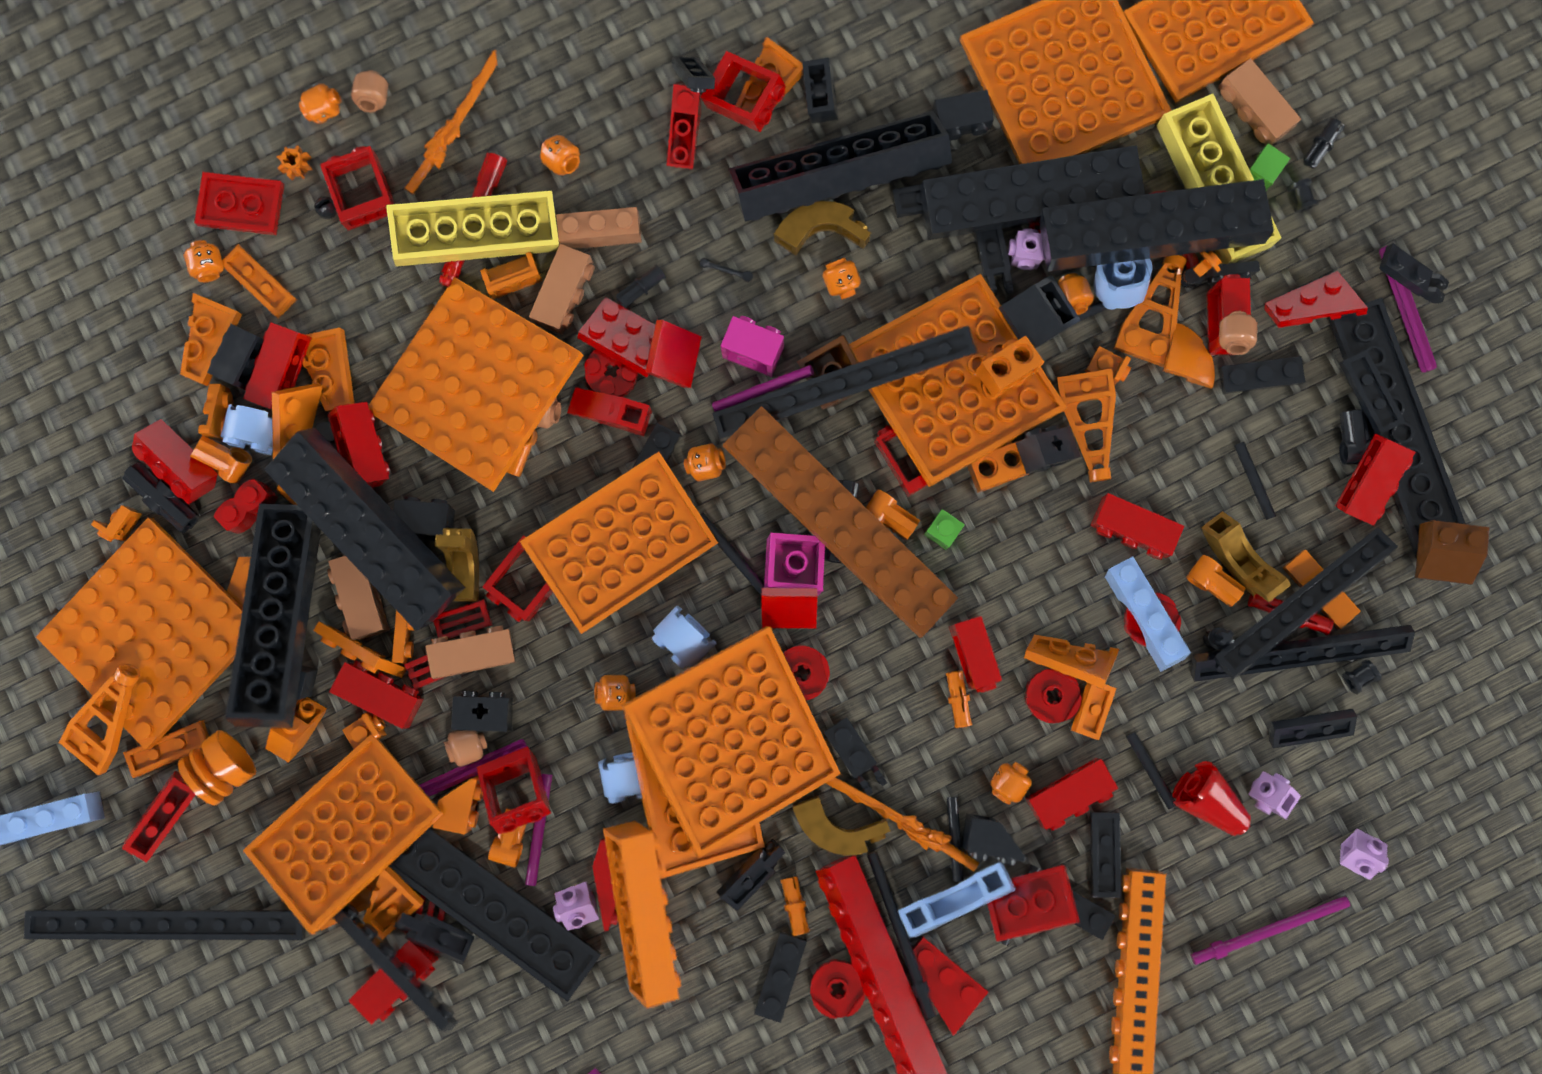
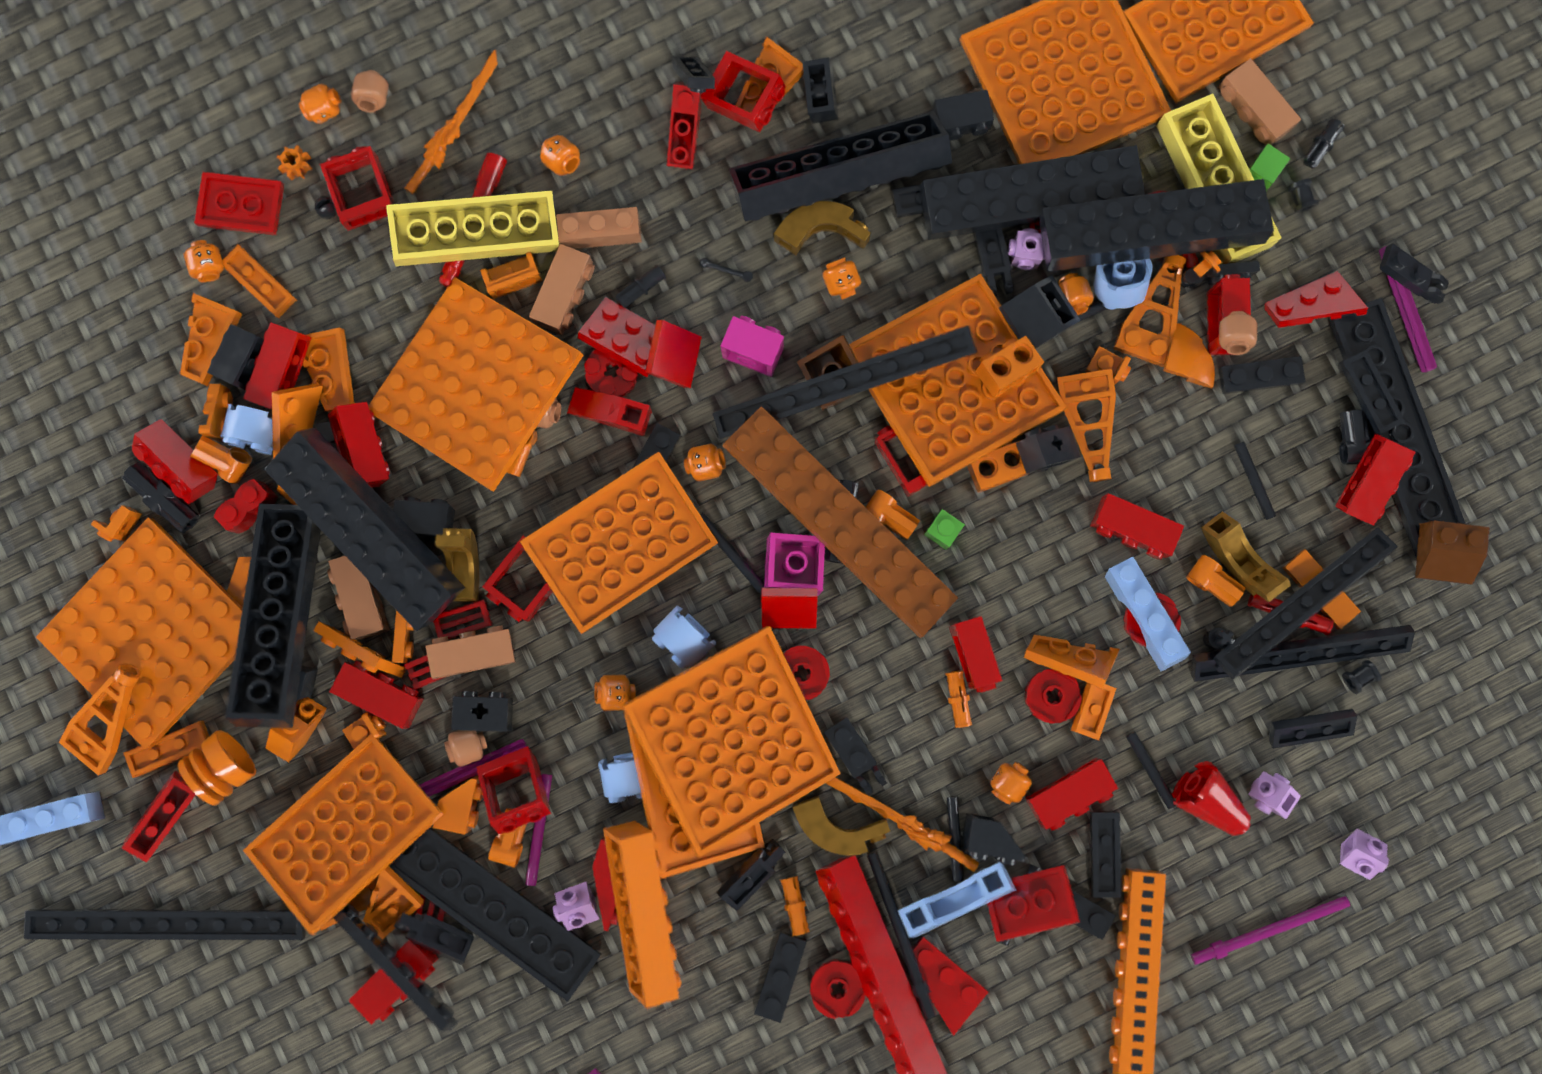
magenta bar [712,365,814,412] -> none

